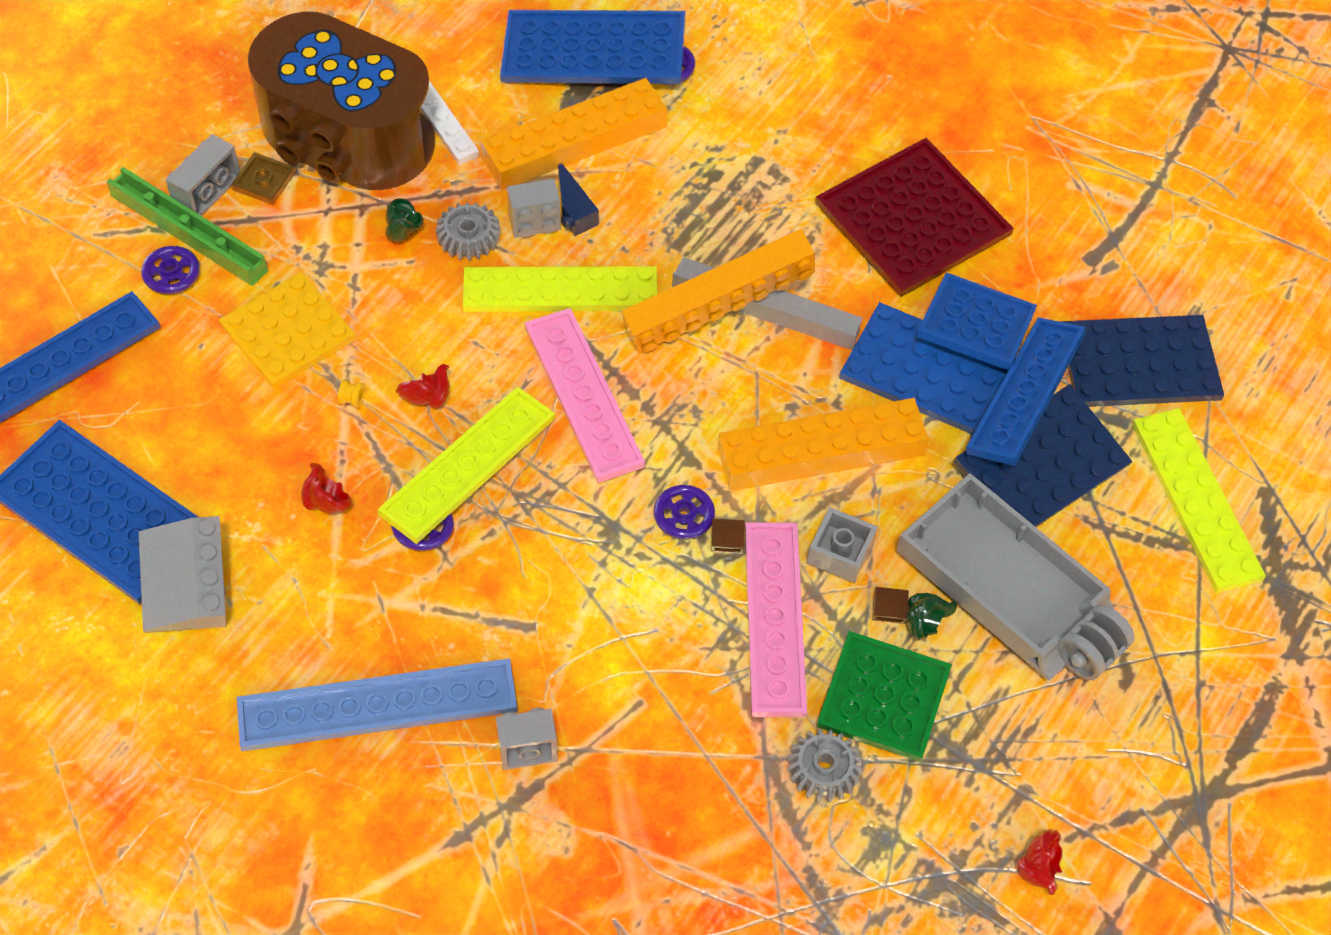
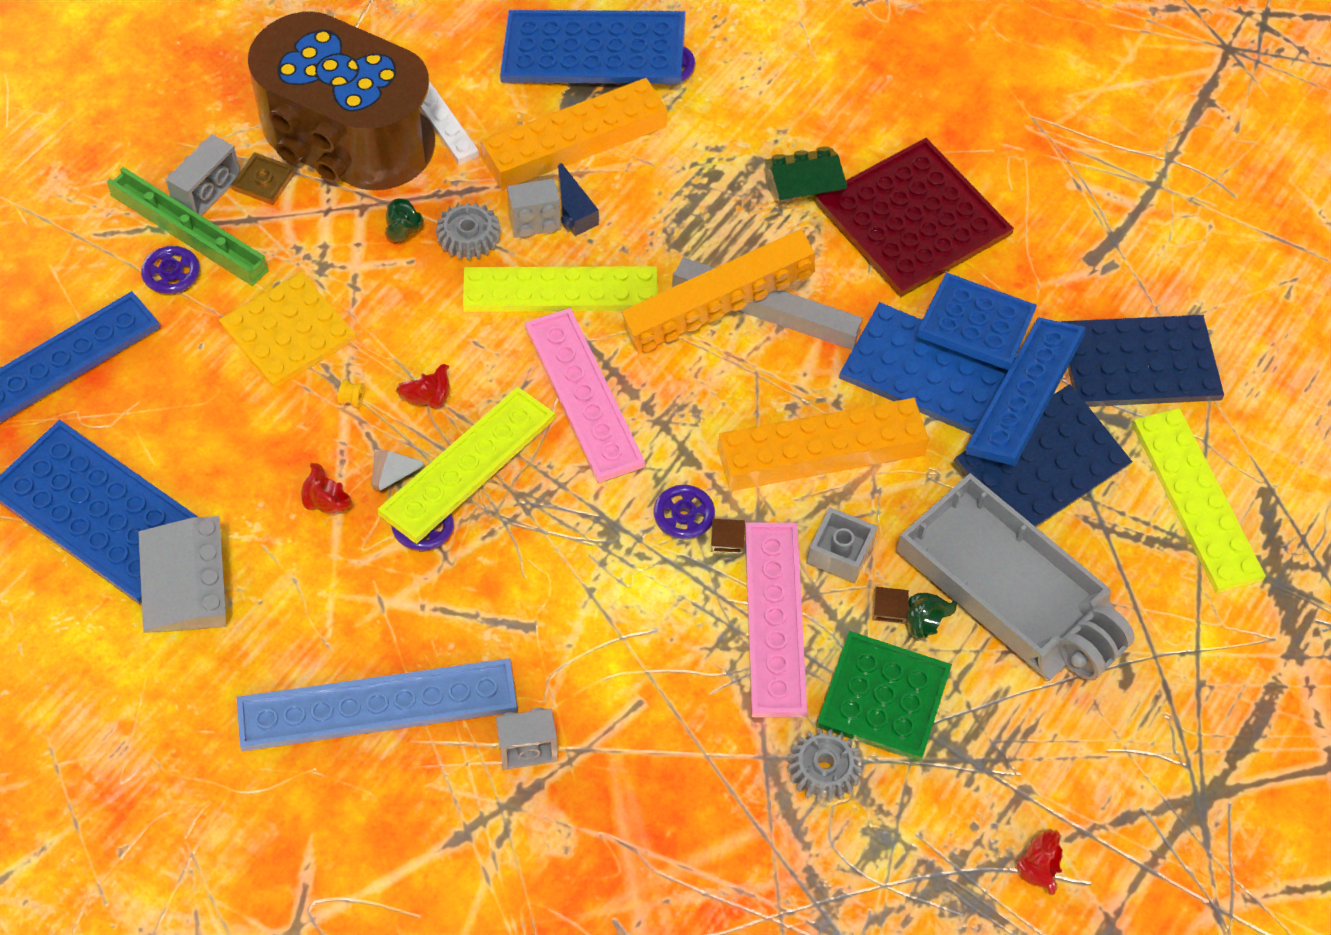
none -> light grey slope [371,449,425,491]
none -> dark green slope [765,146,847,201]

